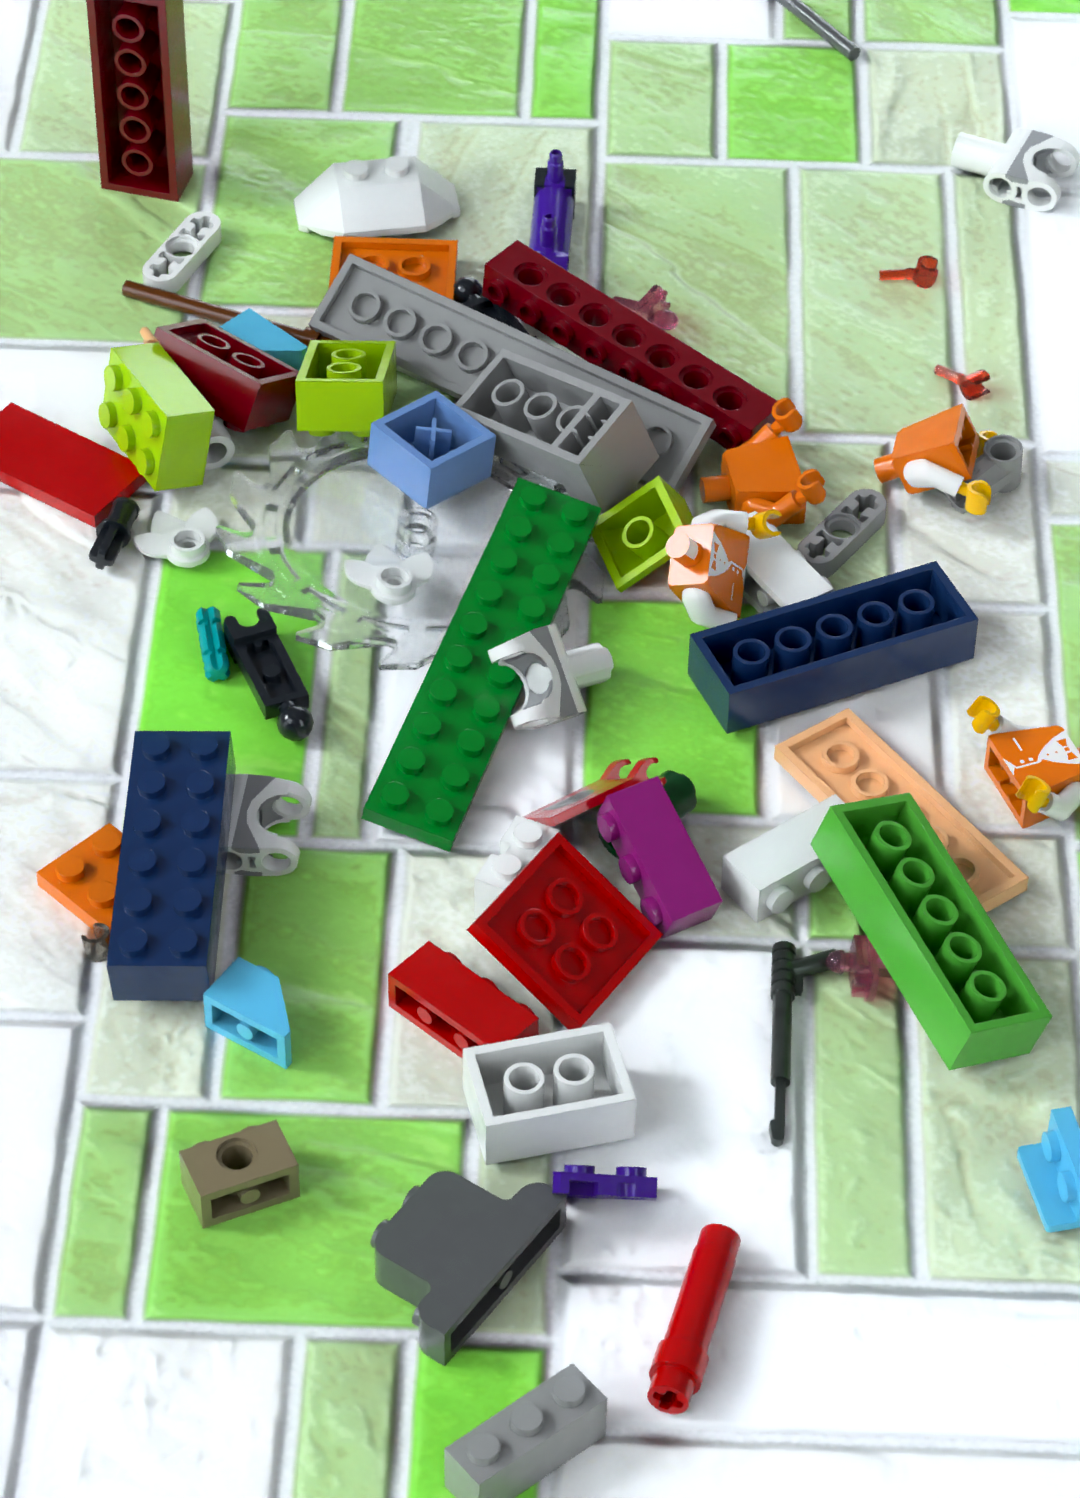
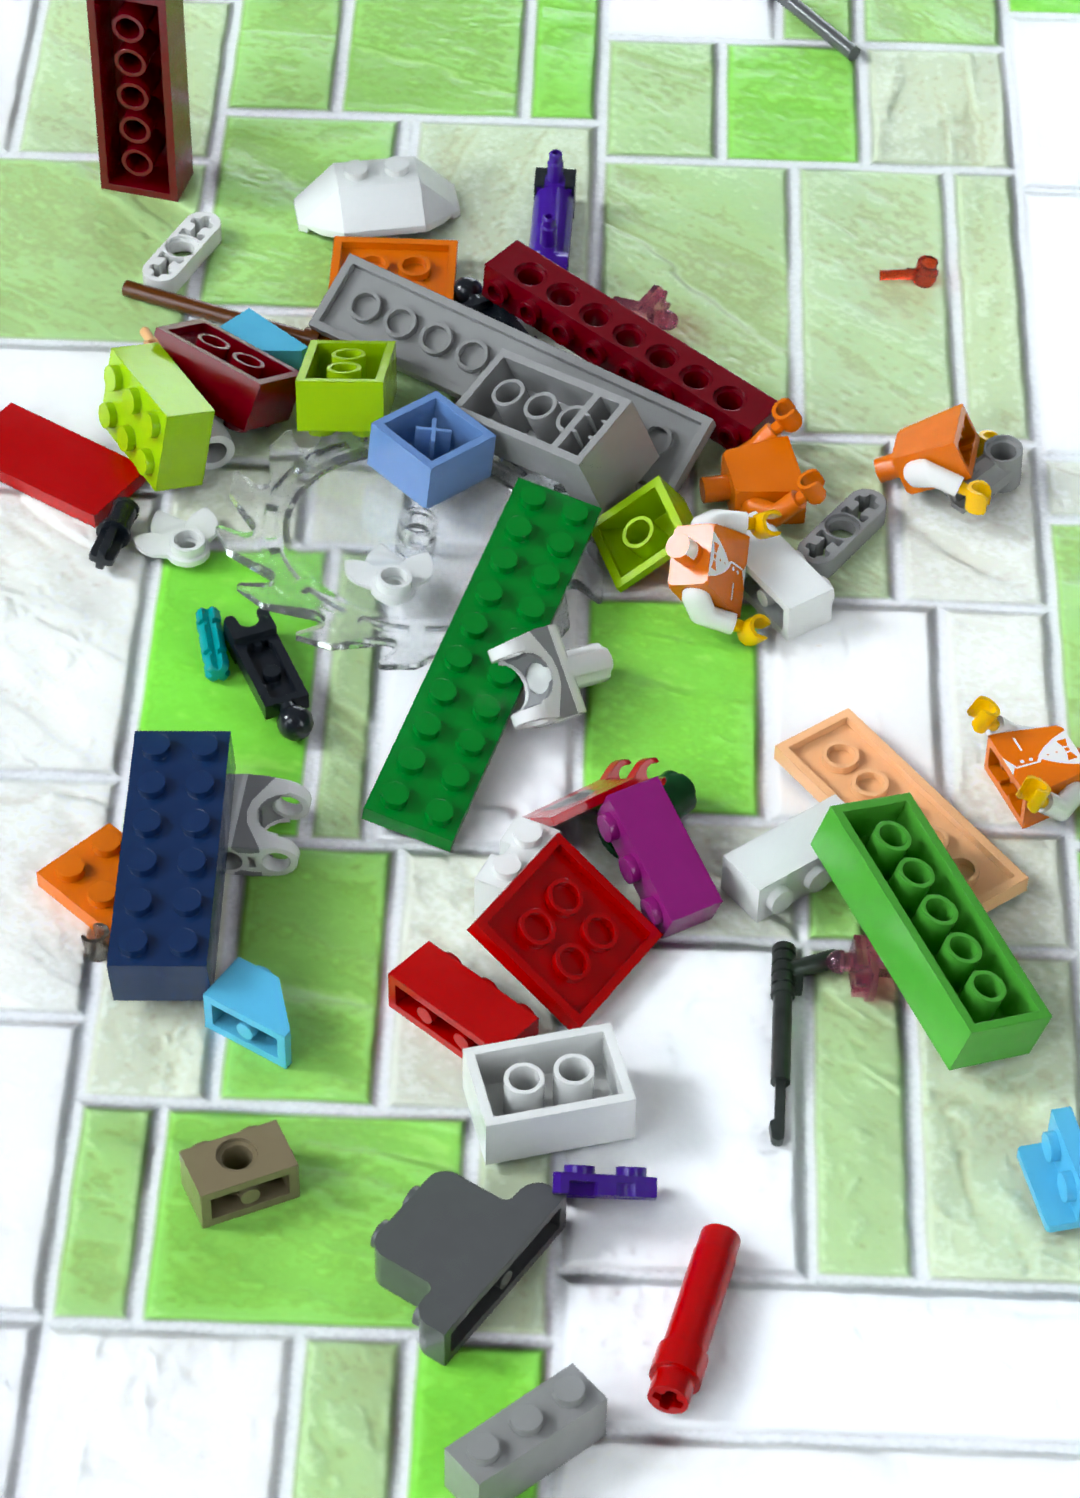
dark blue brick [688,561,979,734] -> none
clear red hand [934,364,990,400] -> none
white connector [951,128,1080,212] -> none

